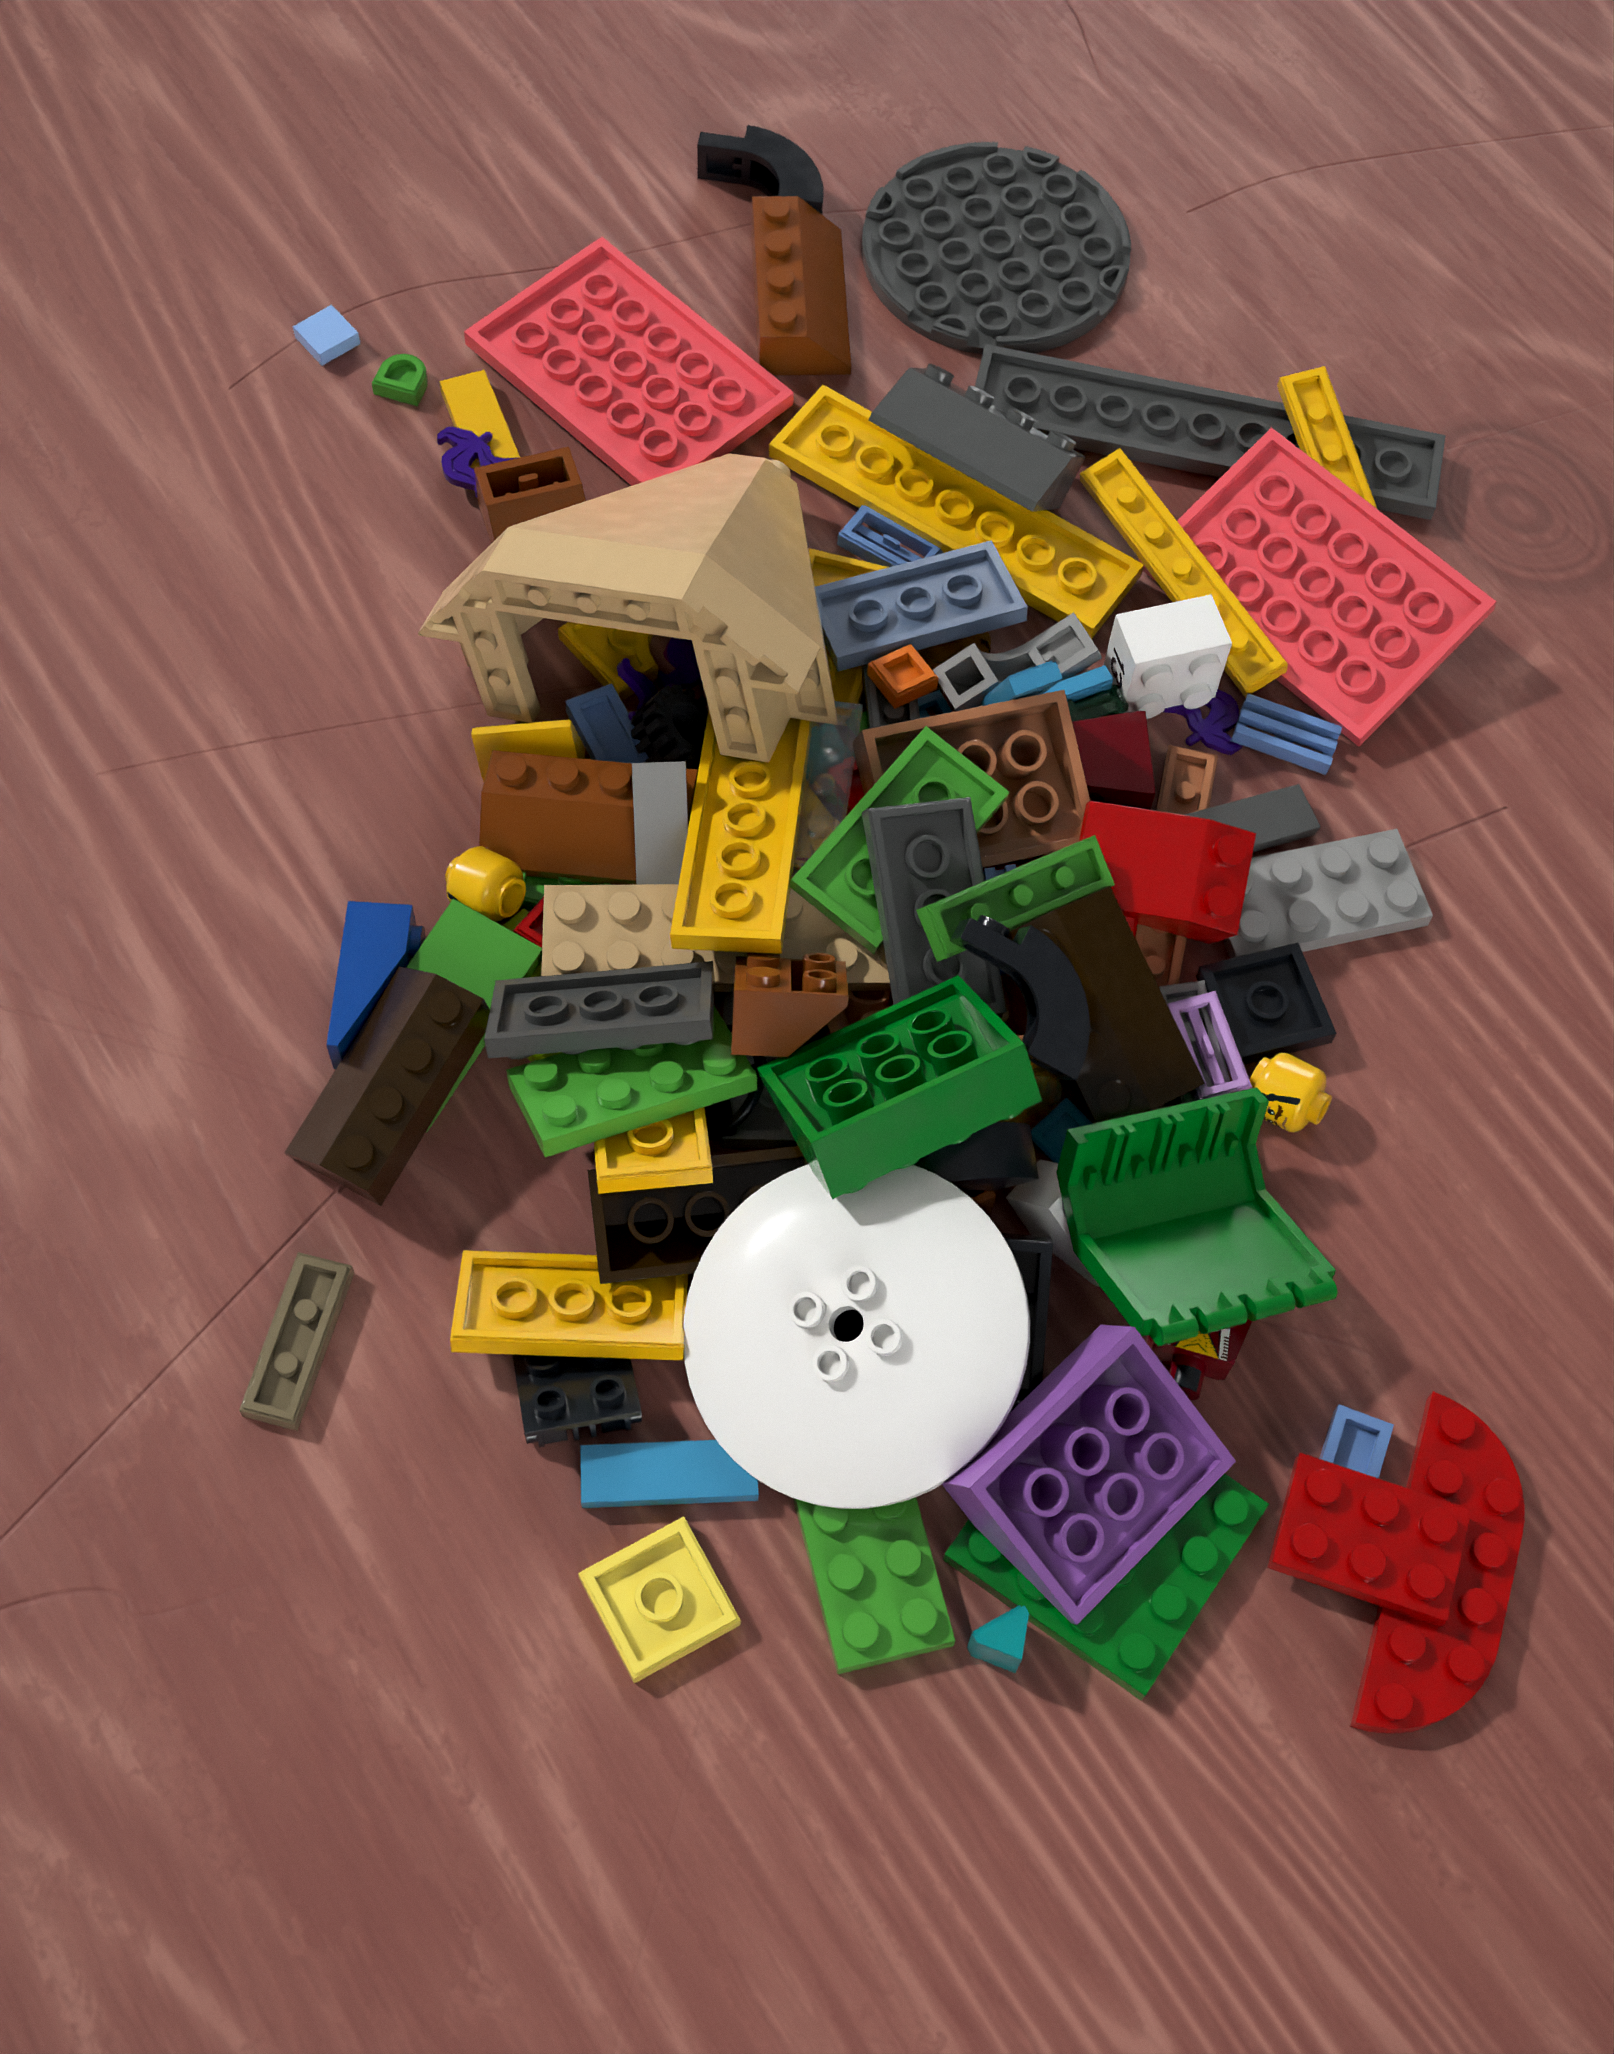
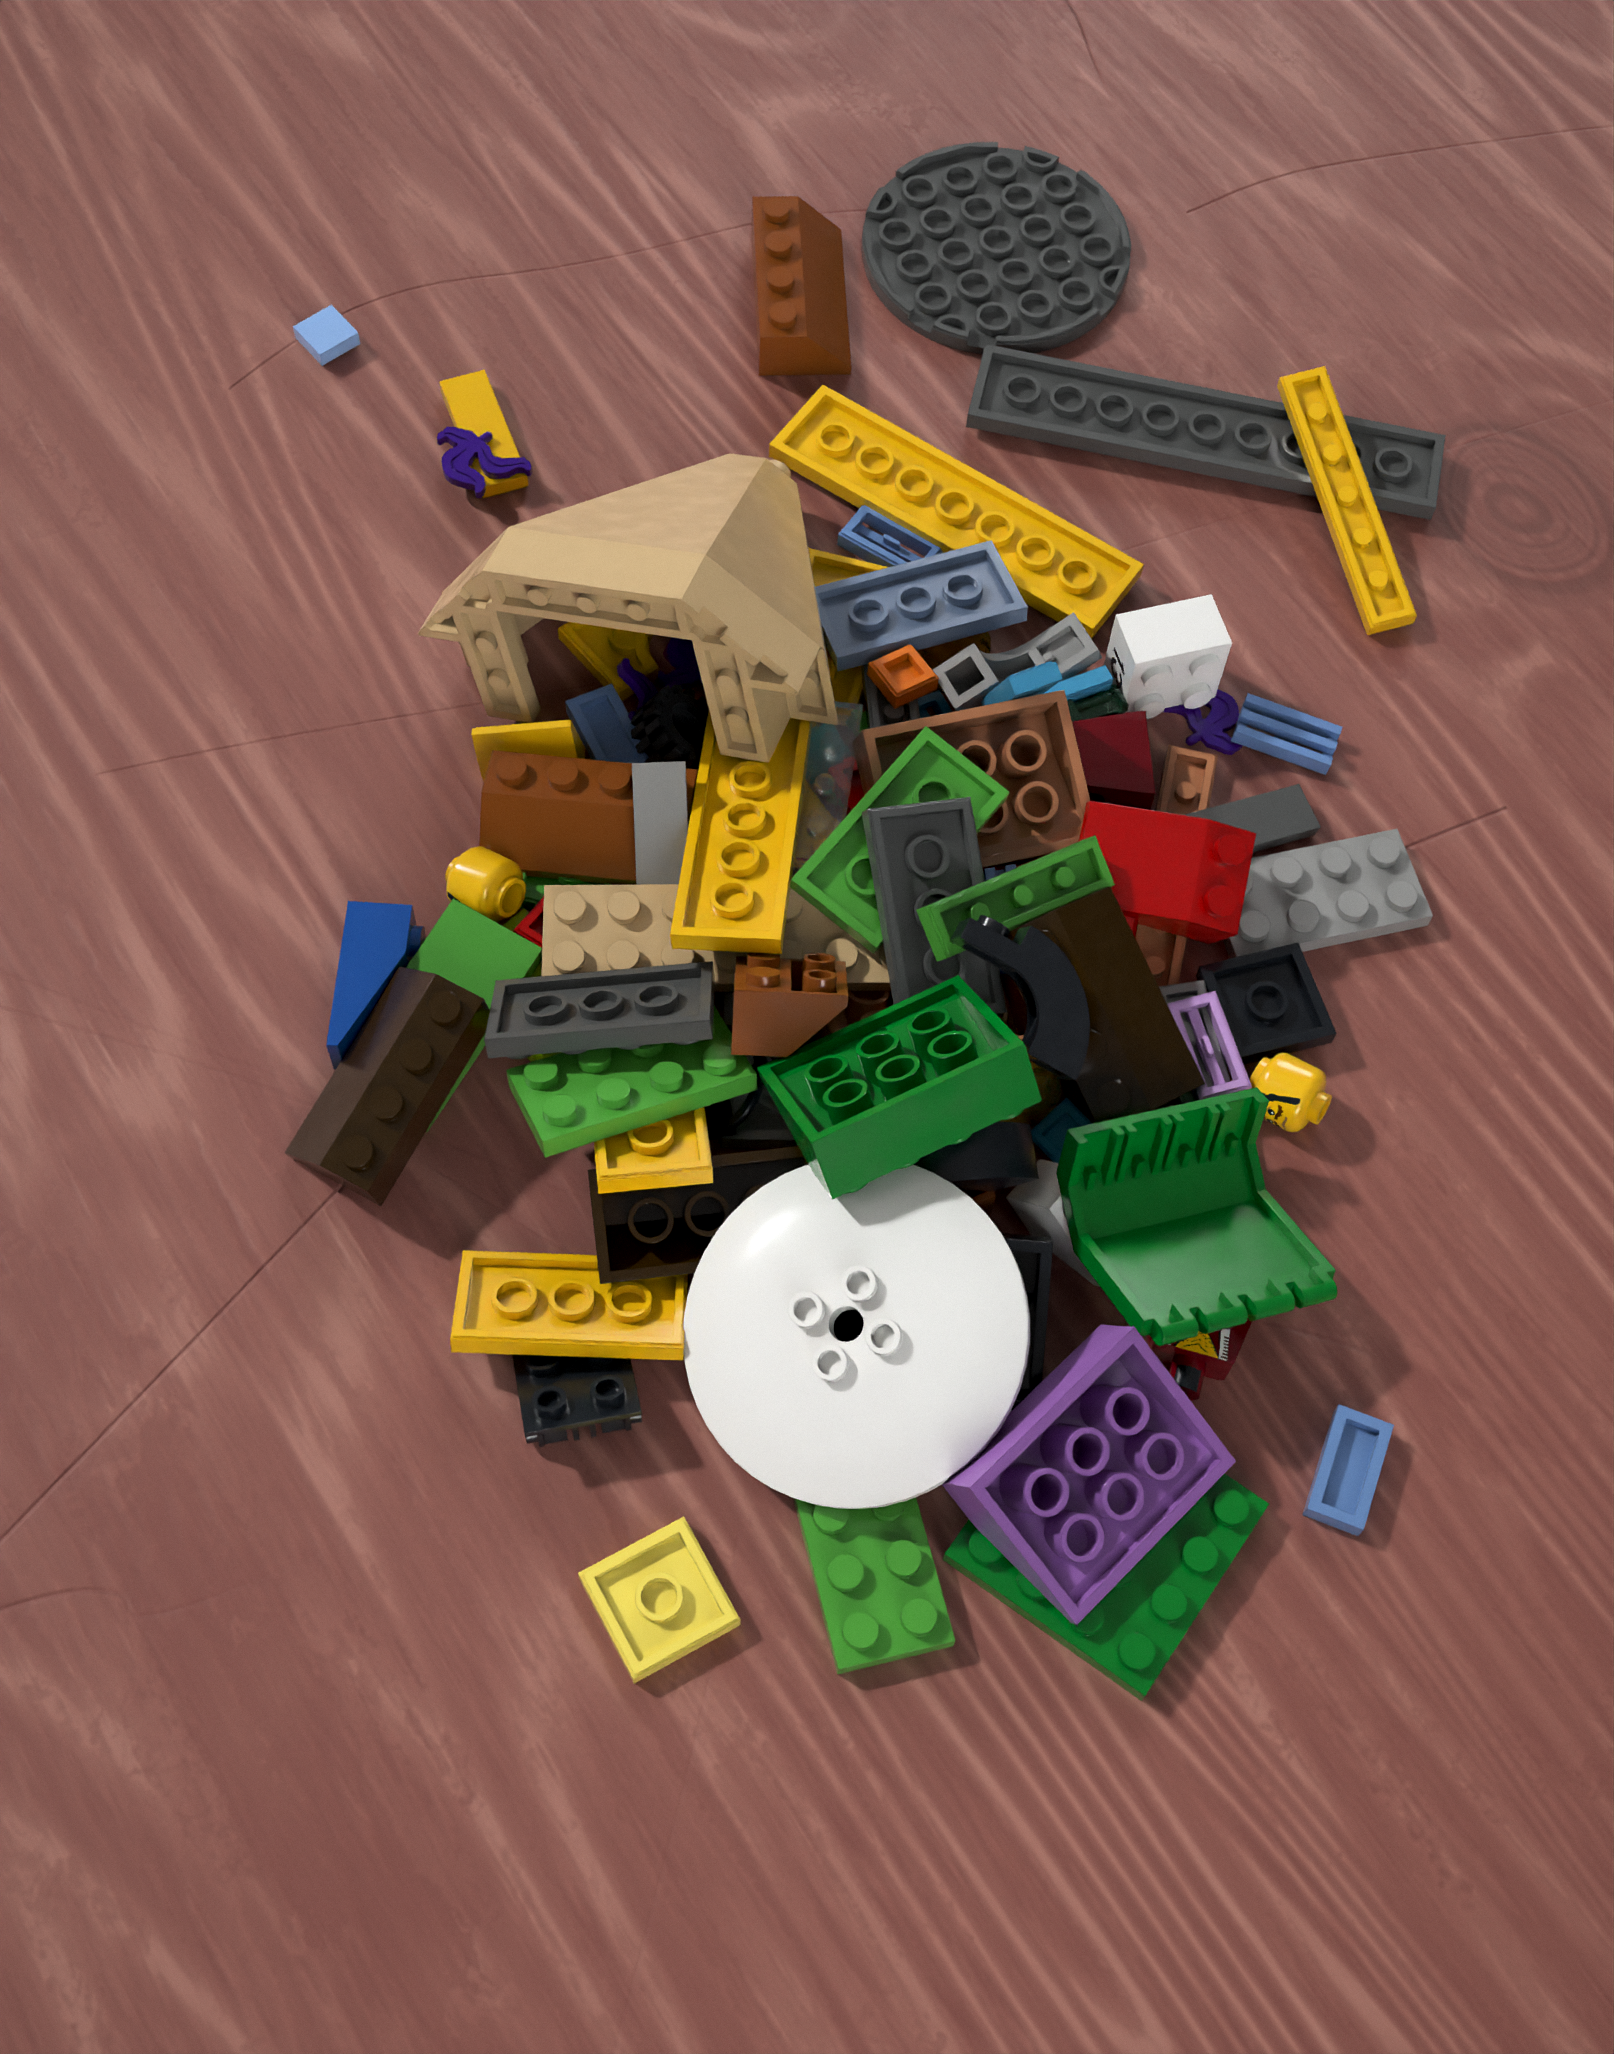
dark tan tile [239,1252,354,1431] -> none
bright green tile [372,354,428,406] -> none
coral plate [464,236,794,486] -> none
dark orange slope [474,446,586,544] -> none
dark azure tile [580,1440,759,1508] -> none
black arch [697,125,824,215] -> none
dark grey slope [868,363,1086,512] -> none
teal slope [967,1605,1029,1673] -> none
yellow tile [1080,448,1288,698] -> none
coral plate [1138,427,1497,747] -> none
red plate [1267,1391,1525,1734] -> none

